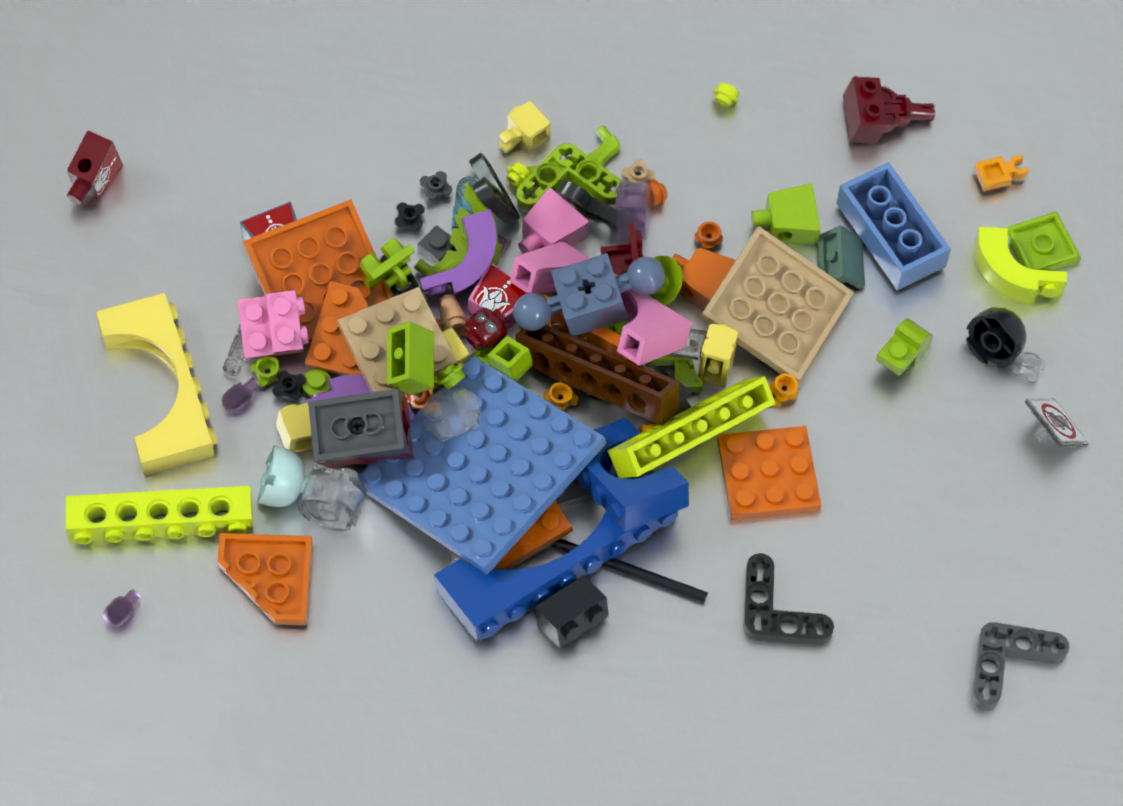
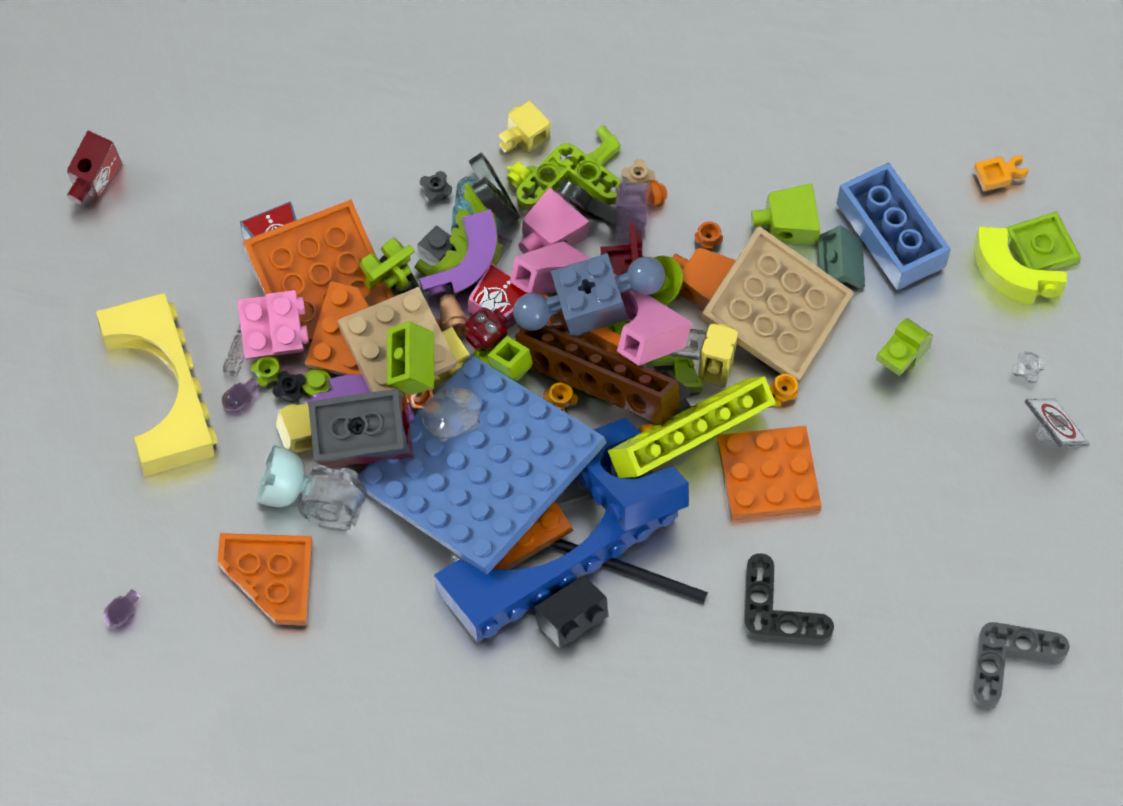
neon yellow brick [66,486,253,544] -> none
black plate [395,202,425,231] -> none
lime plate [436,362,465,389] -> none
neon yellow plate [713,82,740,107] -> none
dark red brick [843,76,935,144] -> none
black cylinder [966,307,1027,368] -> none

